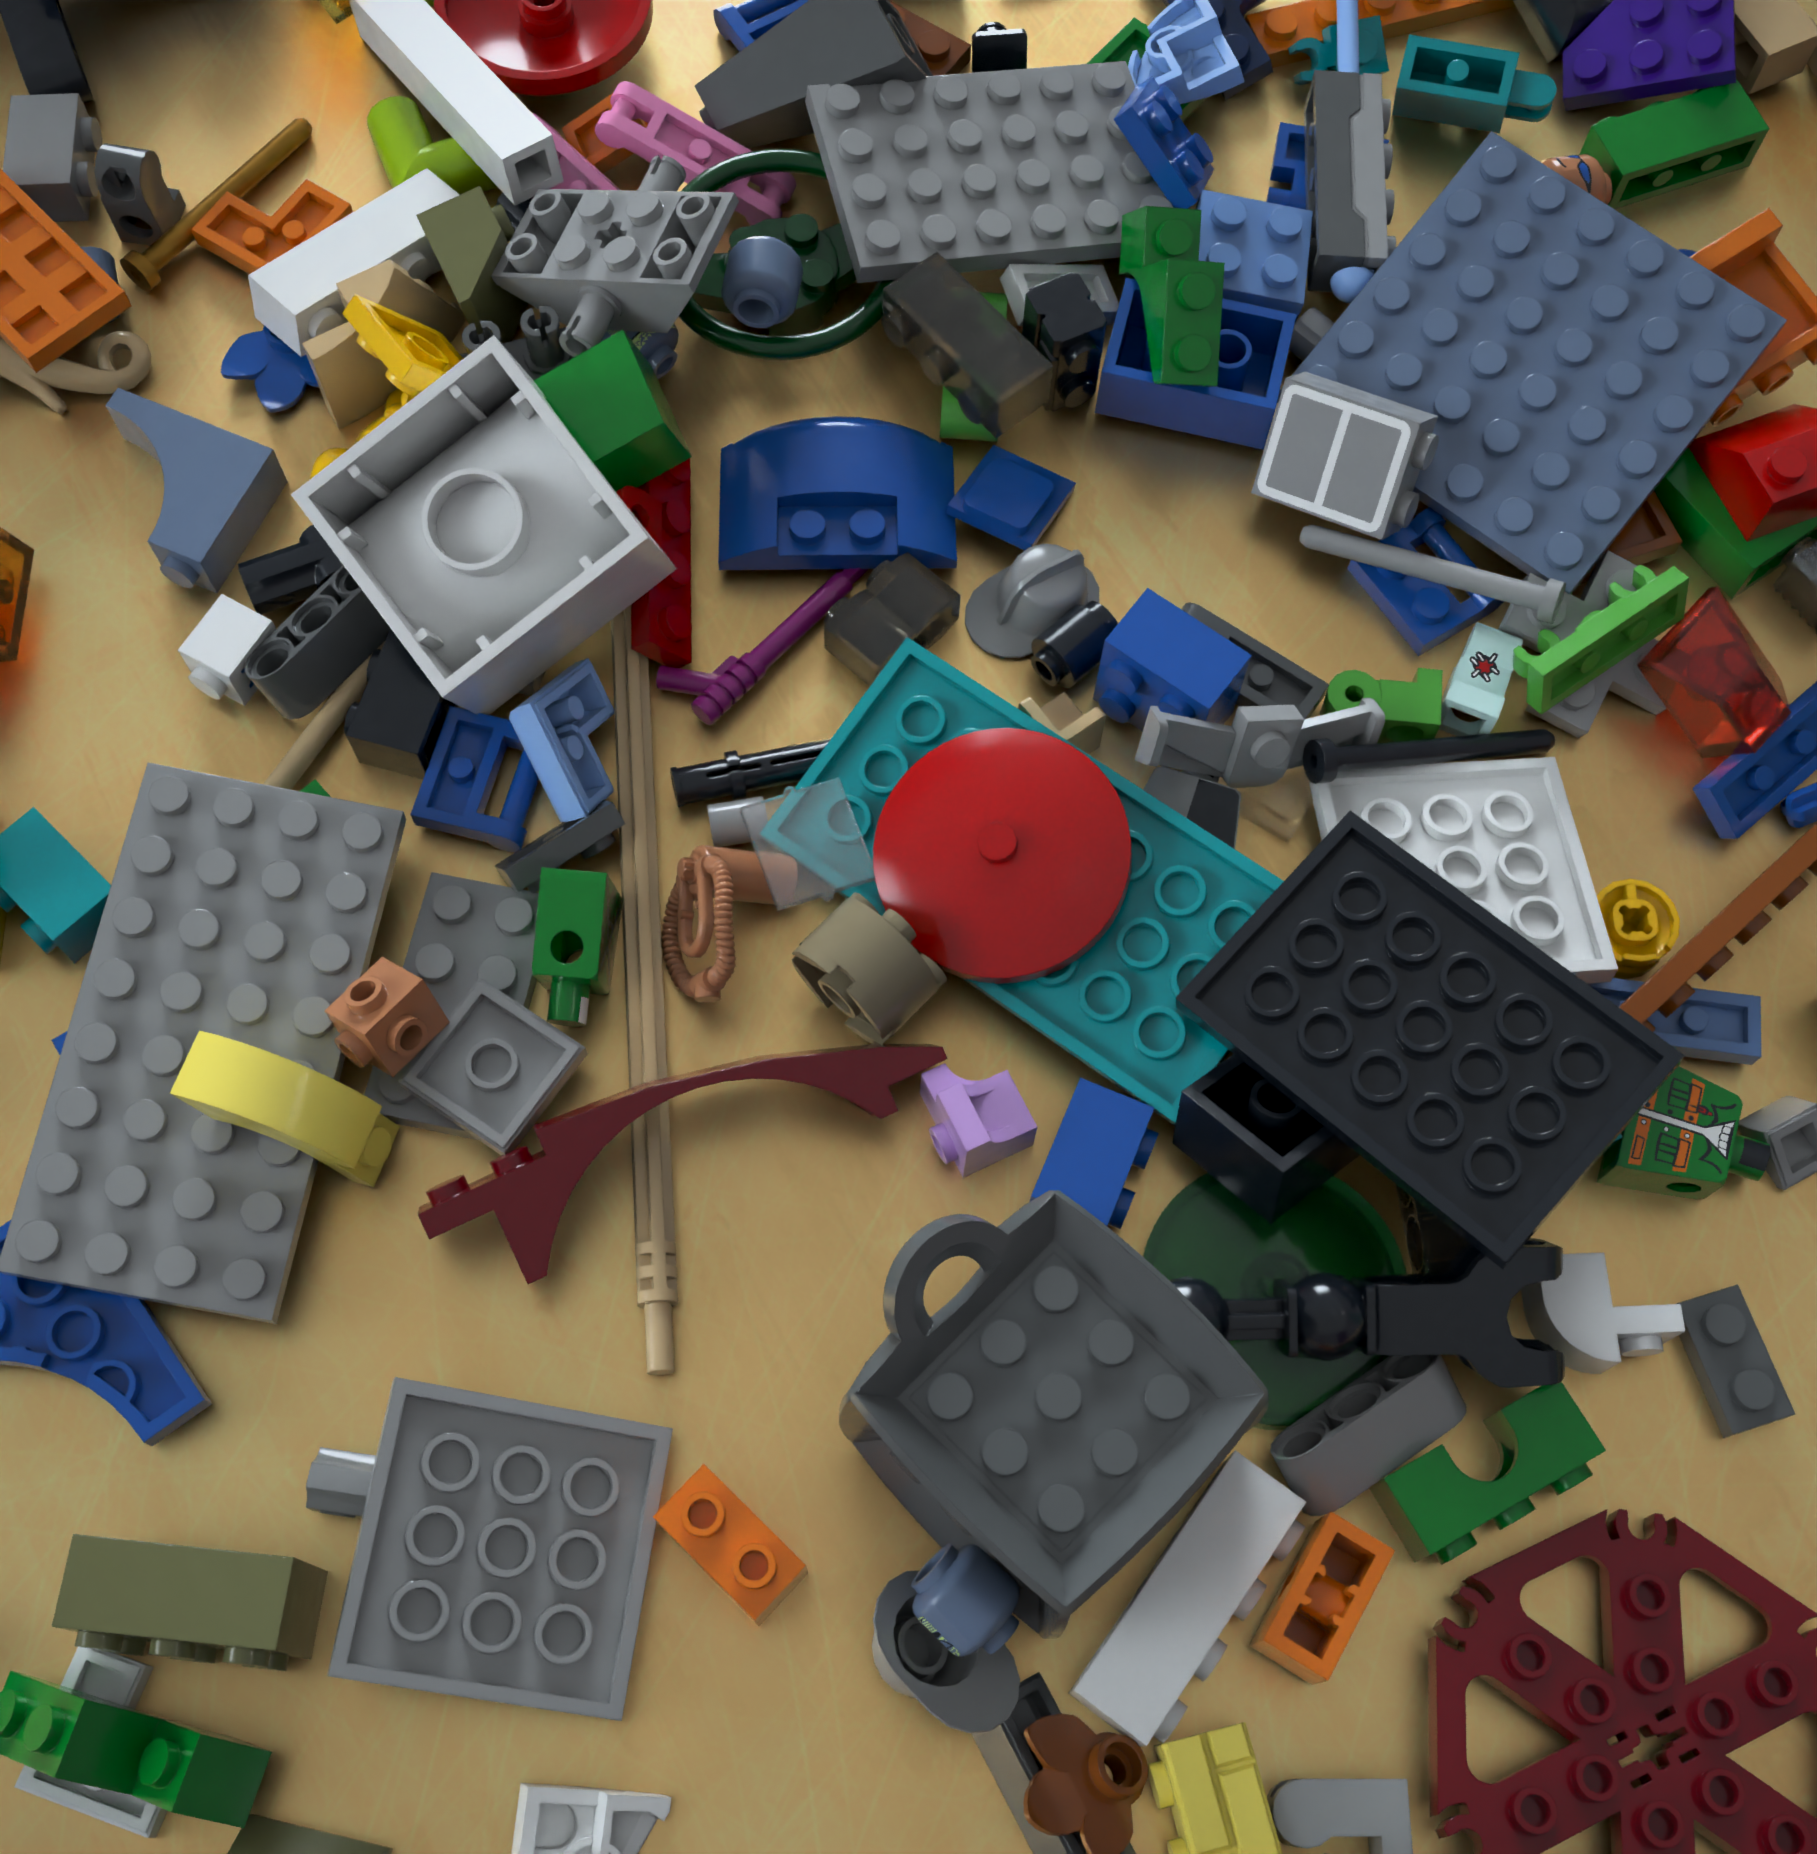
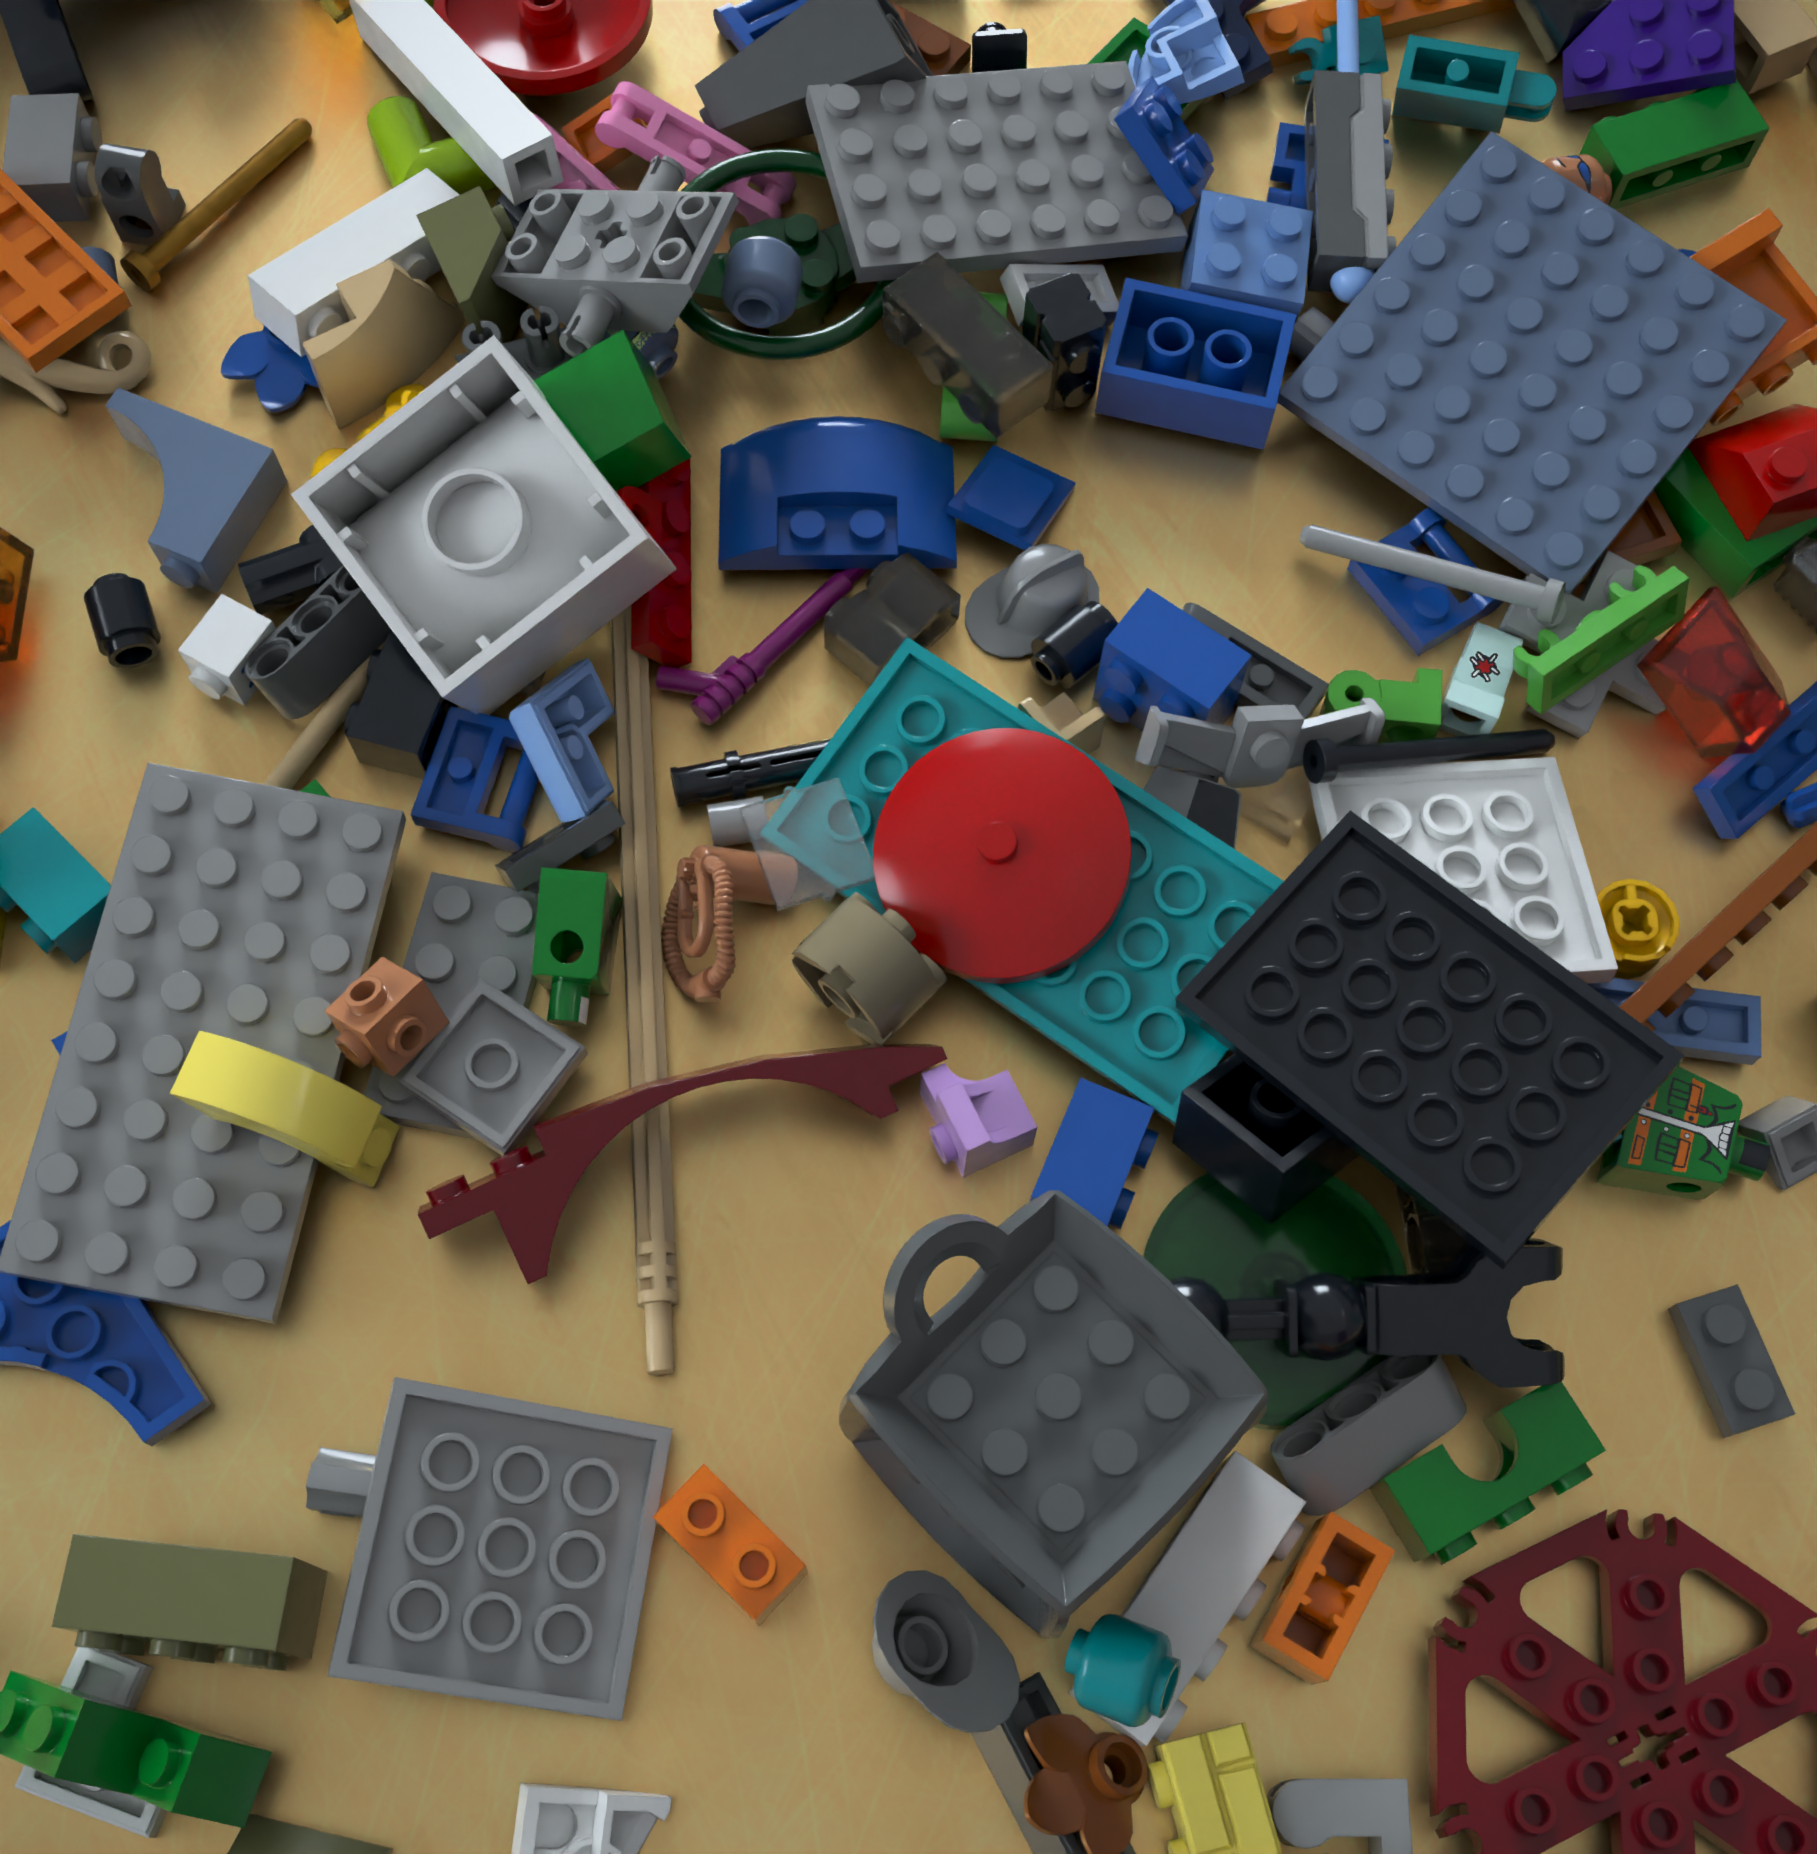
orange plate [191,179,353,274] -> none
yellow plate [342,294,464,396] -> none
sand blue head [911,1543,1020,1657] -> none
green arch [1119,206,1225,387] -> none
light grey brick [1251,372,1439,540] -> none
white brick [1521,1252,1685,1374] -> none
none -> black brick [84,573,161,668]
none -> teal head [1065,1614,1181,1727]

